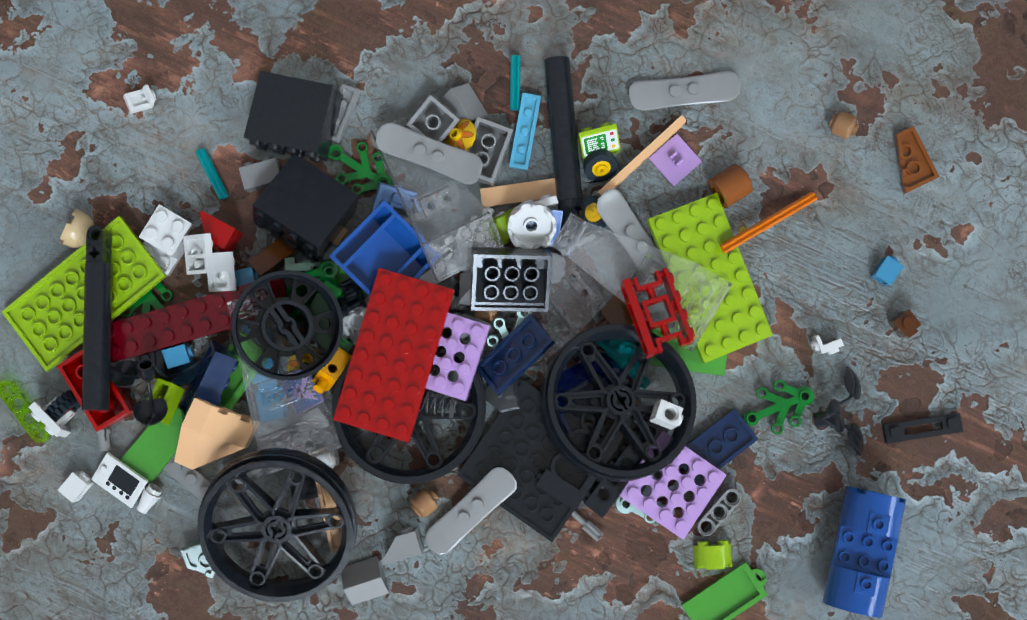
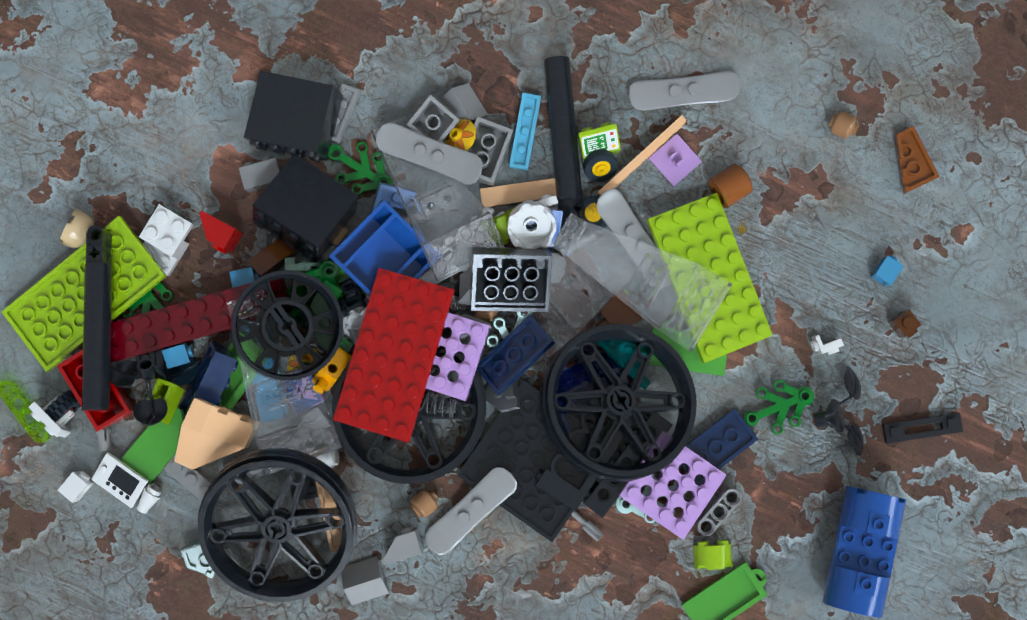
white bracket [123,84,156,114] -> none
white bracket [183,233,237,292] -> none
teal axle [195,148,229,200] -> none
teal axle [510,55,521,111] -> none
red fence [620,267,695,359] -> none
white brick [649,399,683,430] -> none
orange axle [720,192,817,253] -> none

